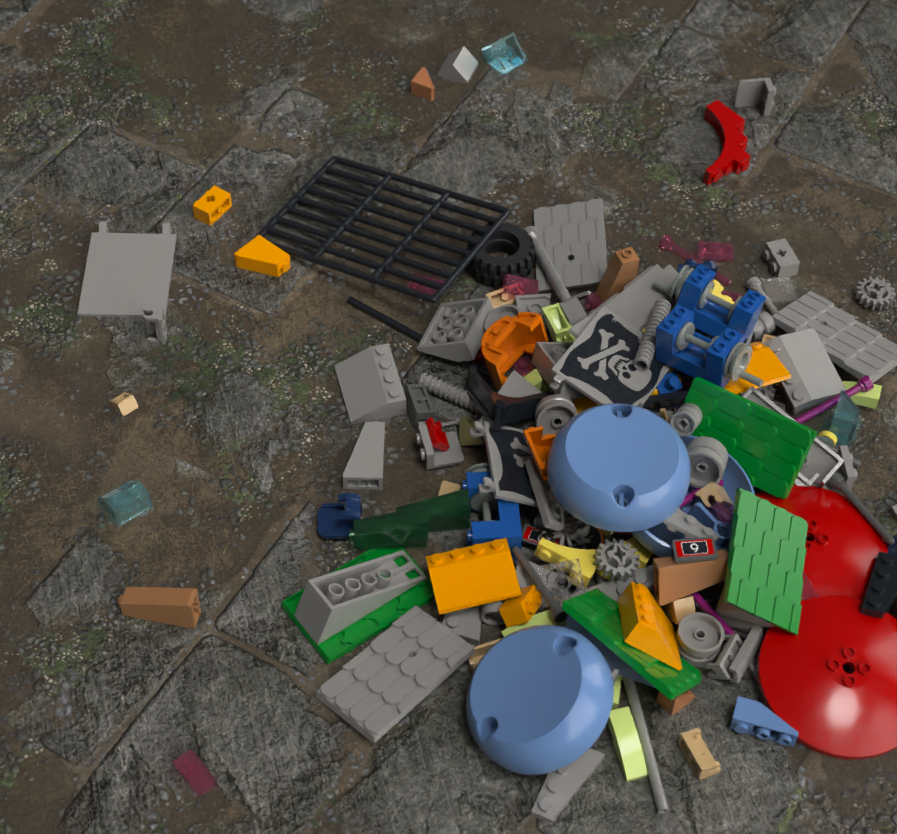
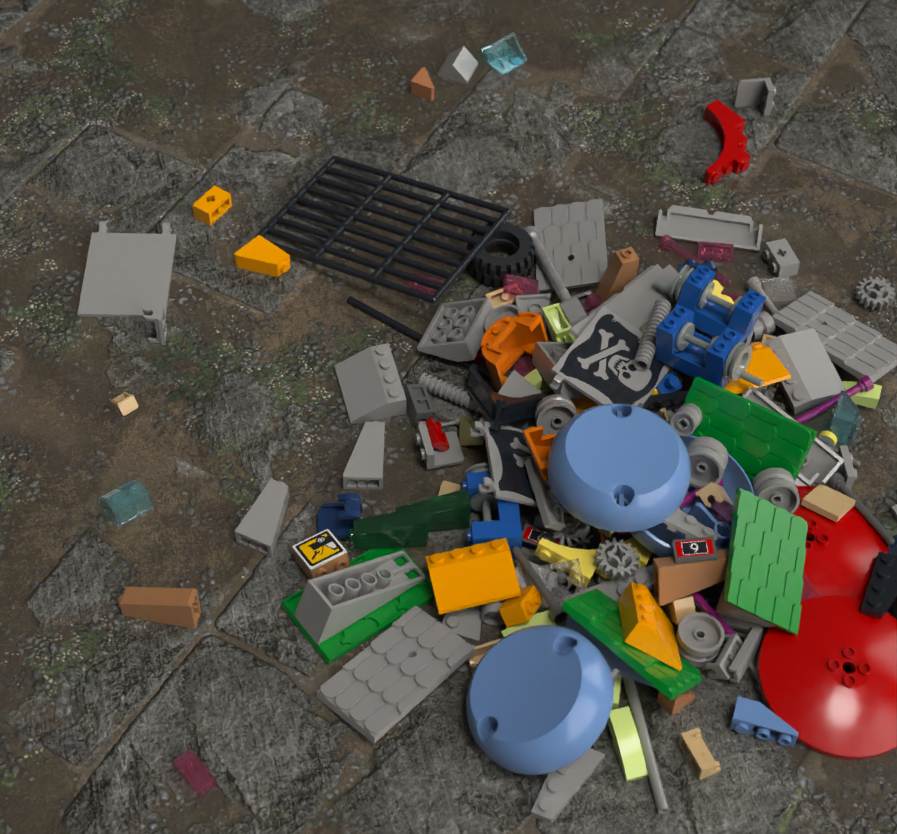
none -> light grey slope [235,479,289,558]
none -> piece [292,529,350,580]
none -> light grey slope [655,205,763,252]
none -> light grey wheel [751,467,800,514]
none -> tan tile [801,483,856,522]

